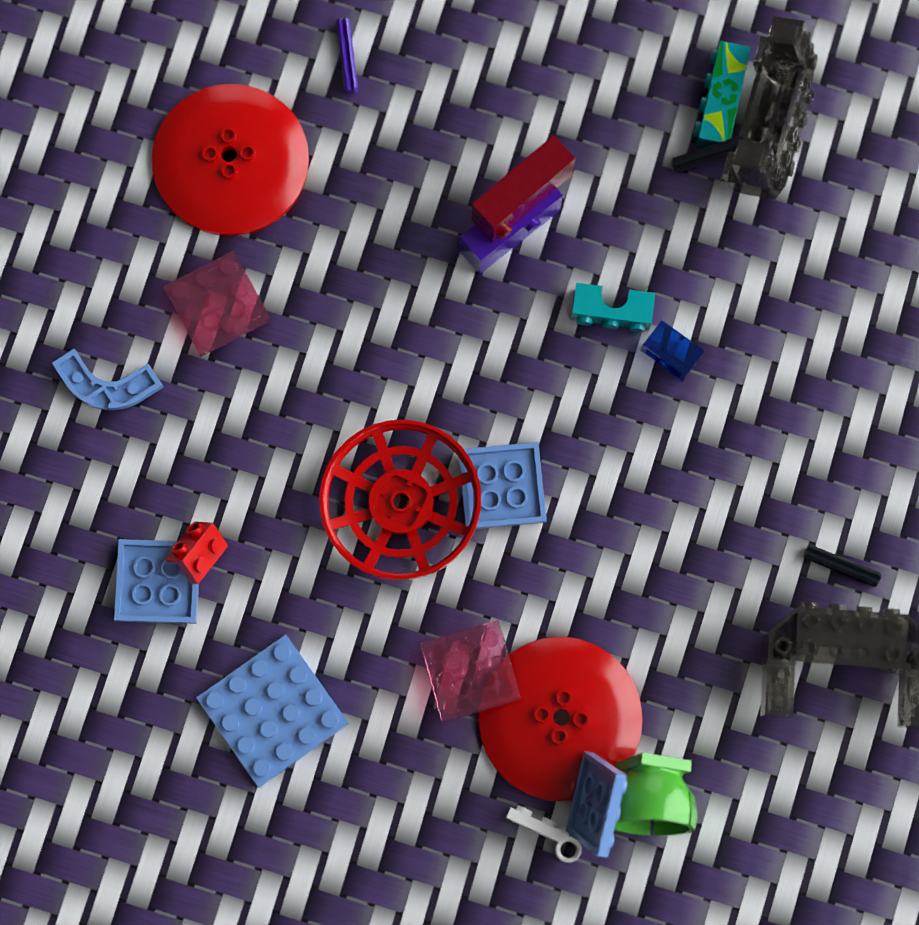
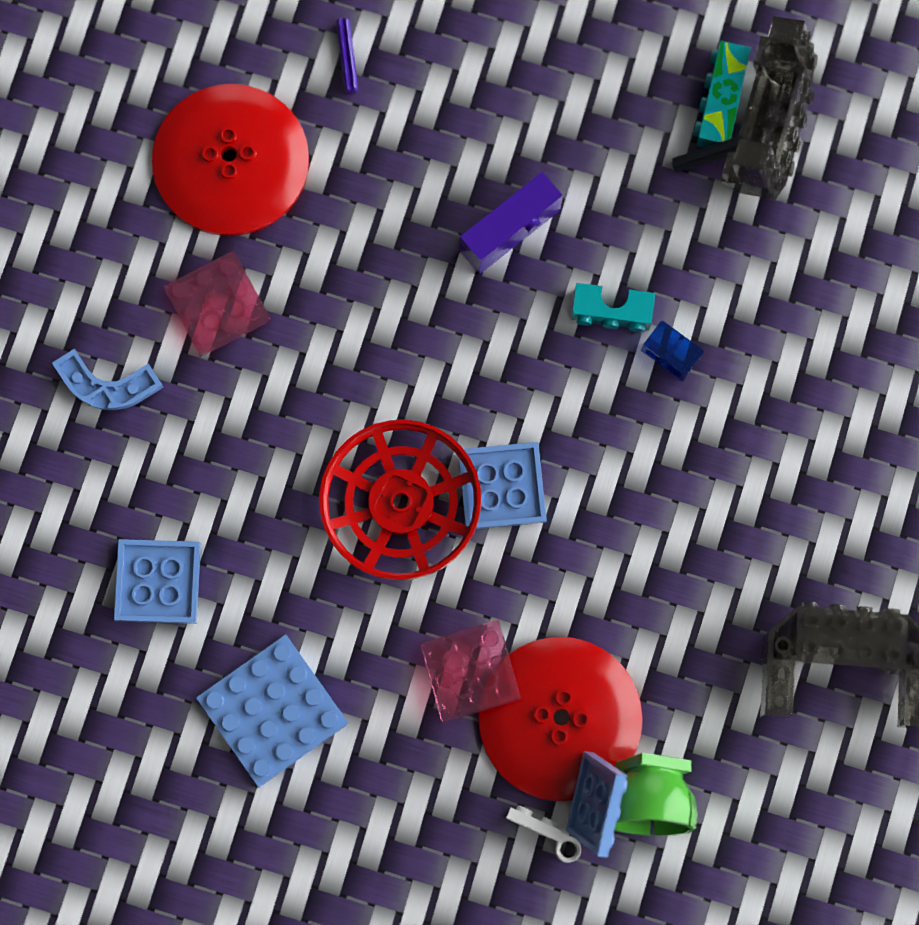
red bracket [165,522,228,584] -> none
dark red brick [471,135,576,243] -> none
black axle [803,545,882,587] -> none

